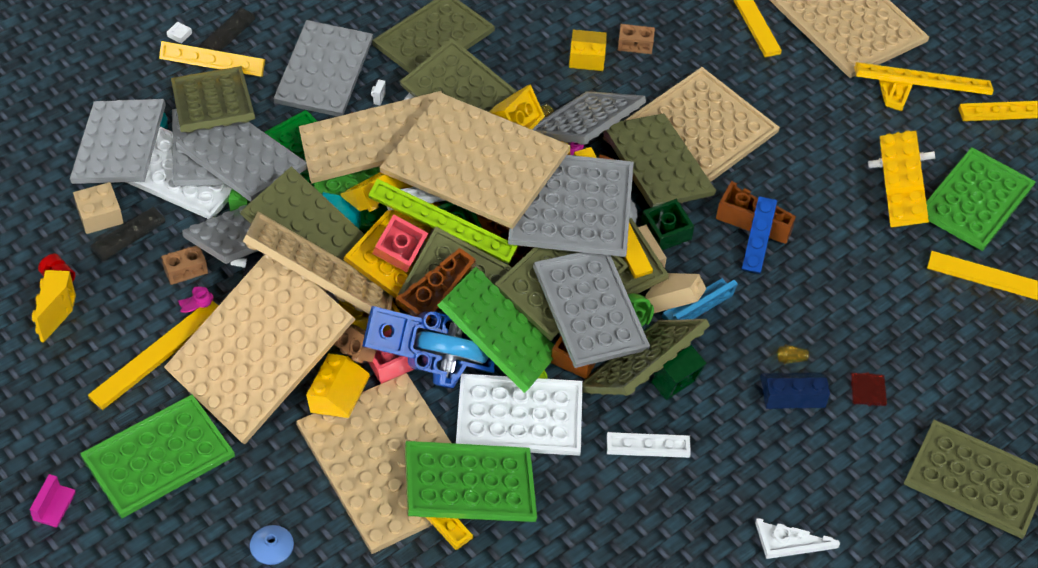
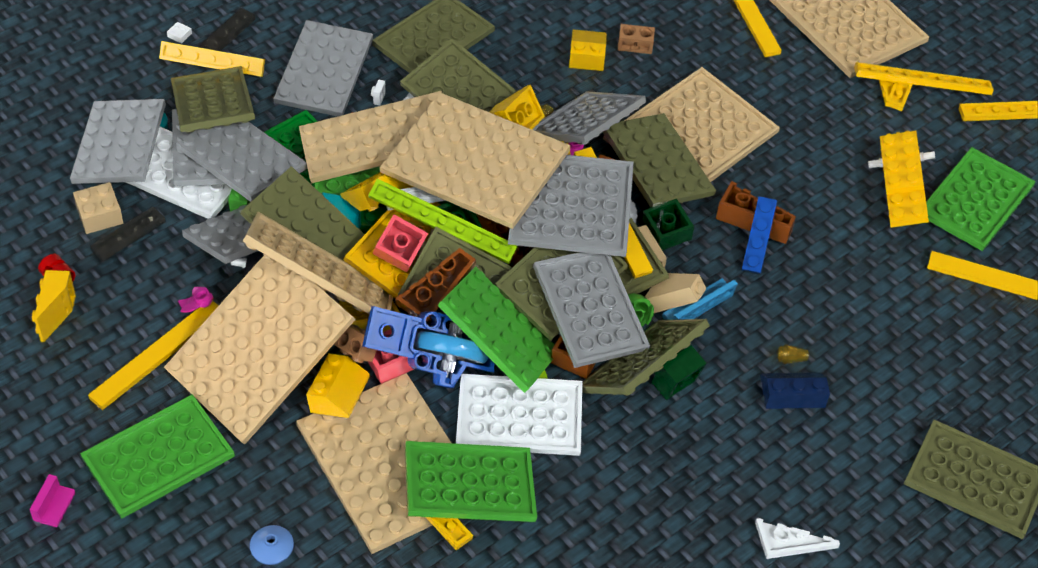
medium nougat brick [161,246,208,285] -> none
white plate [607,432,690,458] -> none
clear red piece [851,372,887,407] -> none

